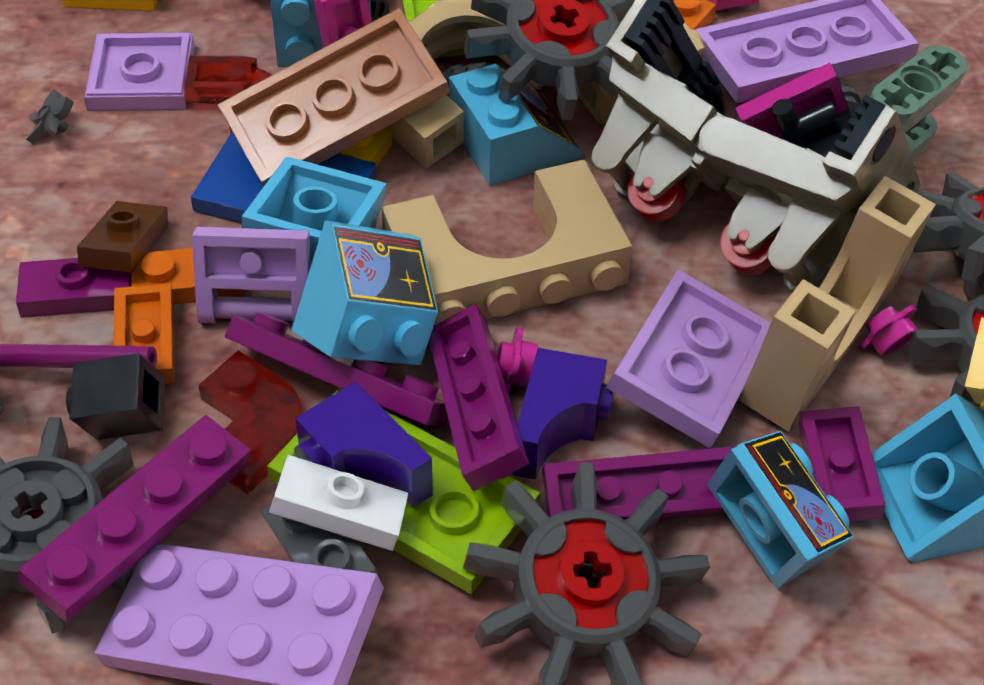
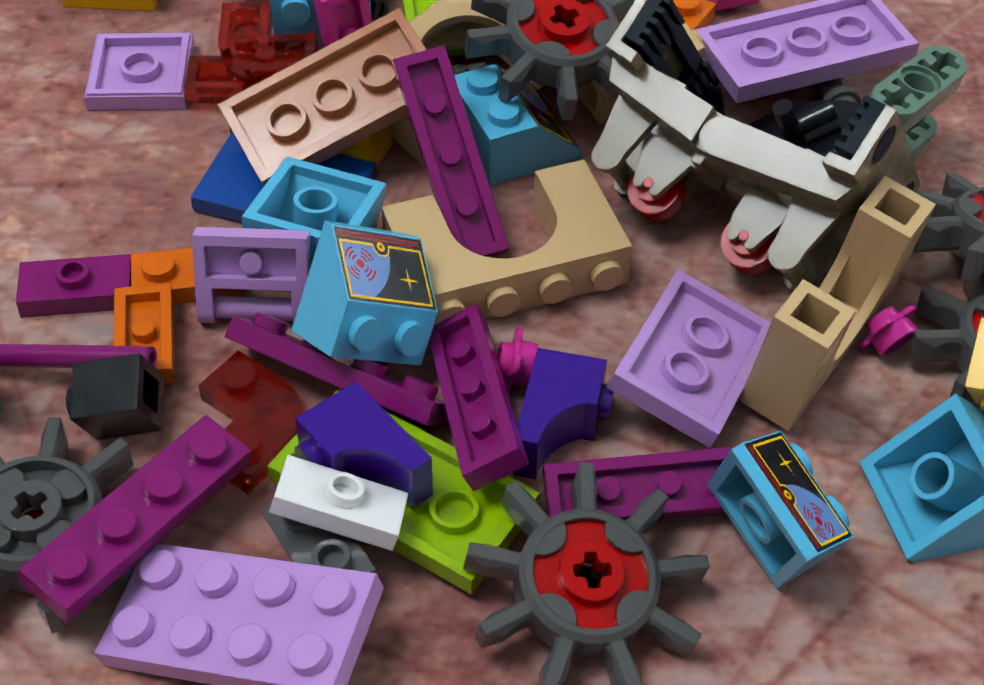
dark grey plant [26,89,74,144] -> none
reddish brown plate [77,201,168,273] -> none
dark pink plate [735,63,849,140] -> none
magenta plate [798,406,885,521] -> none
none -> clear red plate [218,0,319,85]
none -> magenta plate [392,45,509,257]

